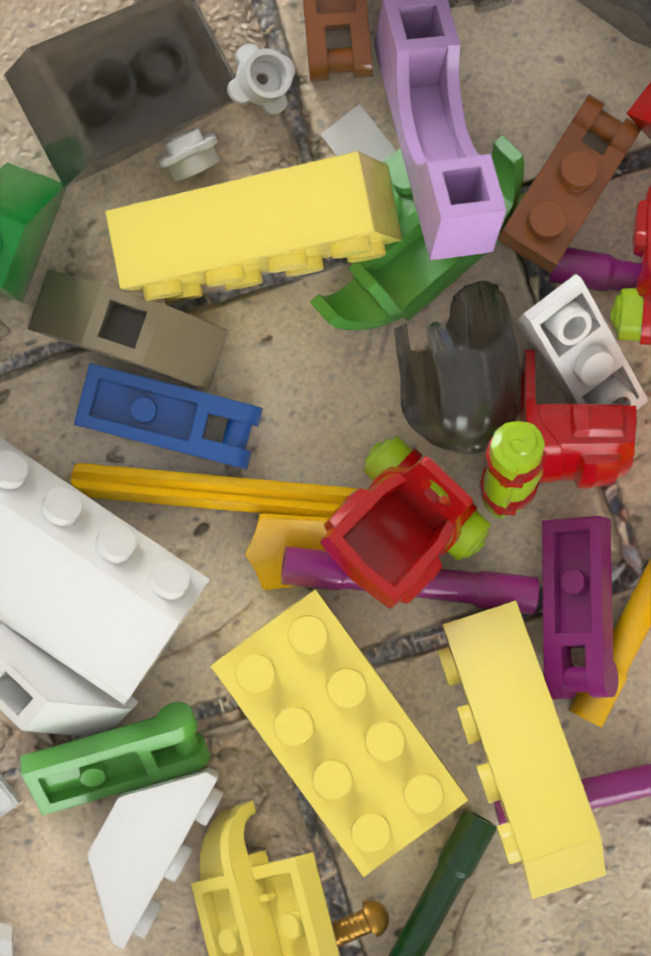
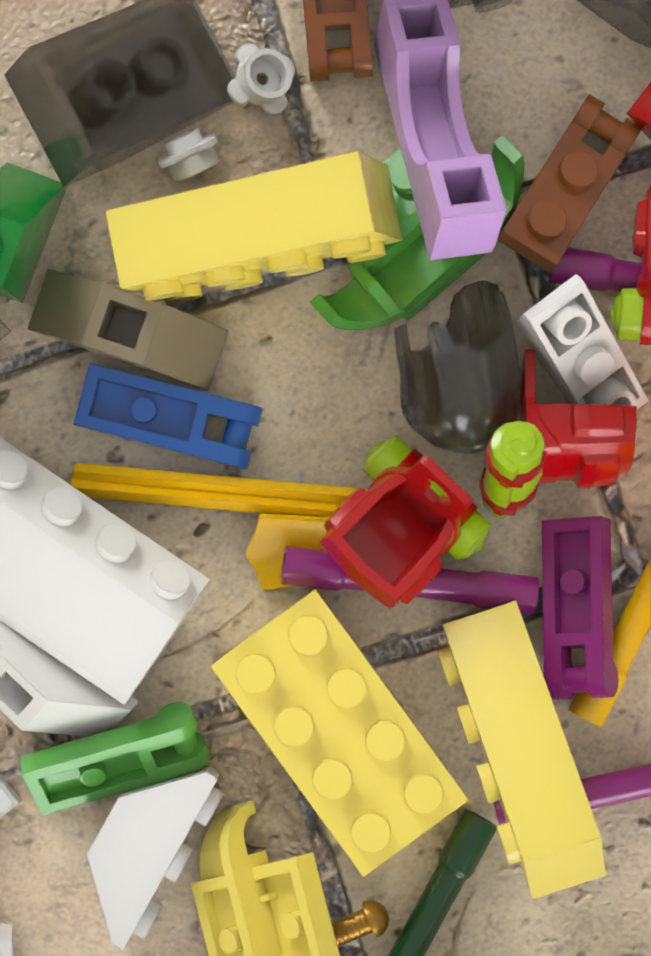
white sticker [320,104,396,162] -> none

